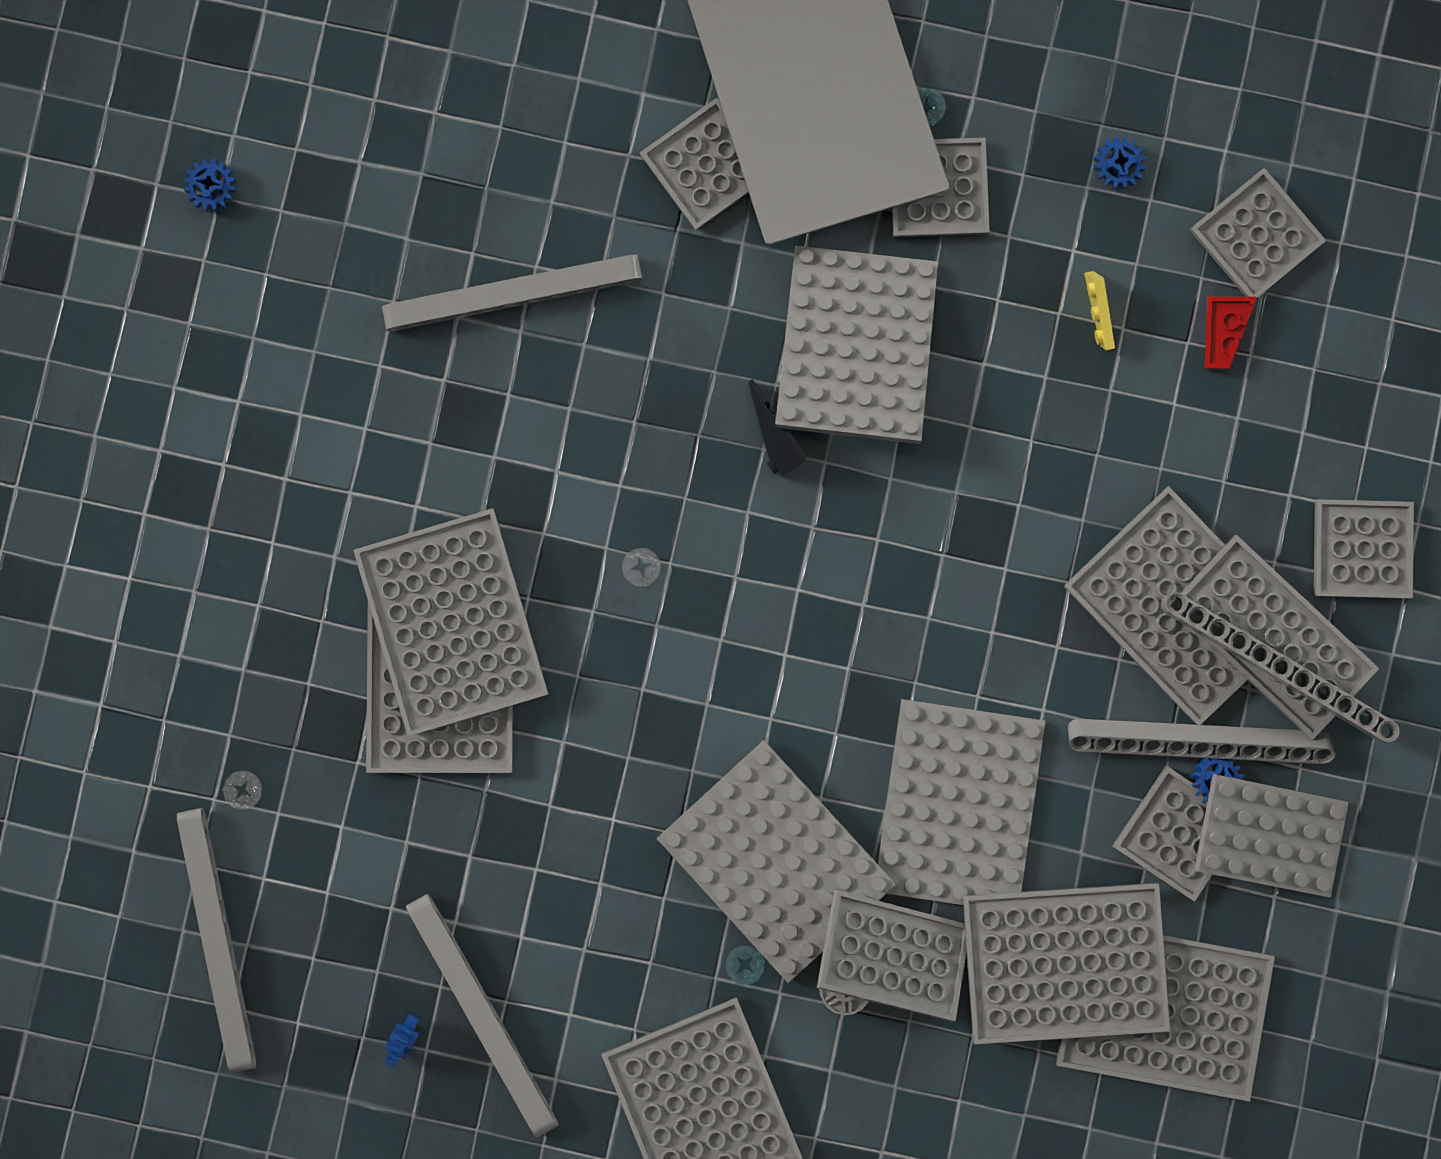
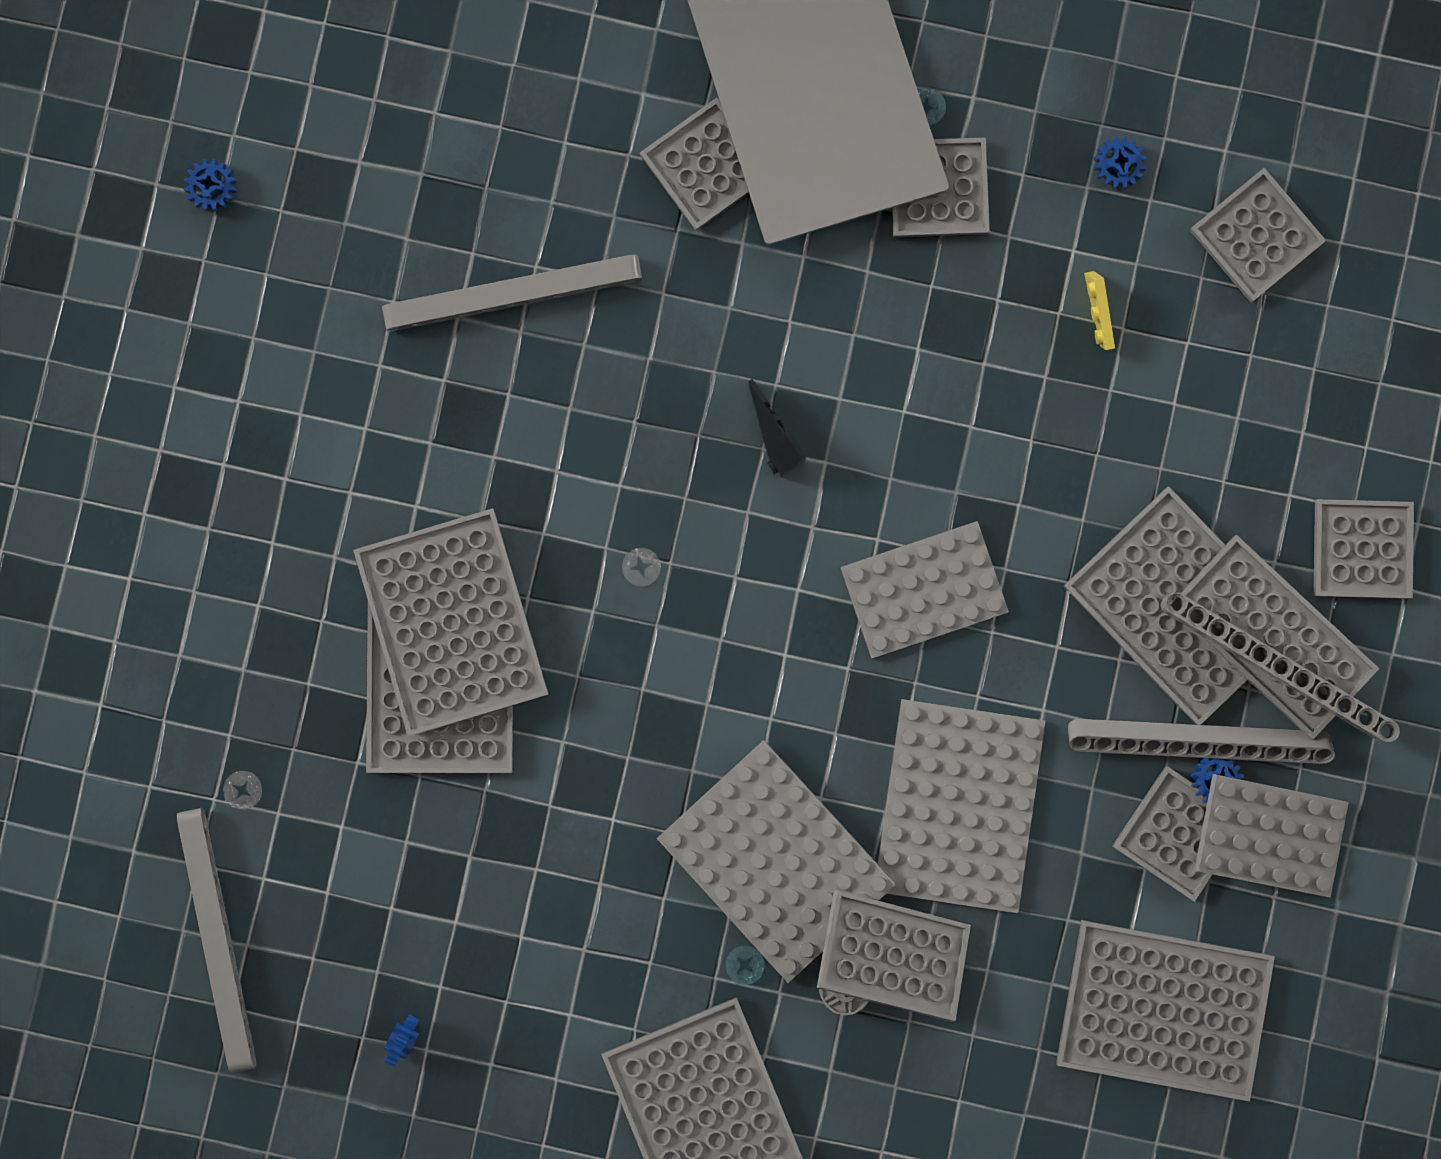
light grey beam [406,894,559,1138] -> none
light grey plate [775,245,938,444] -> none
light grey plate [963,883,1170,1044] -> none
red wing [1205,297,1257,370] -> none
none -> light grey plate [840,521,1009,659]

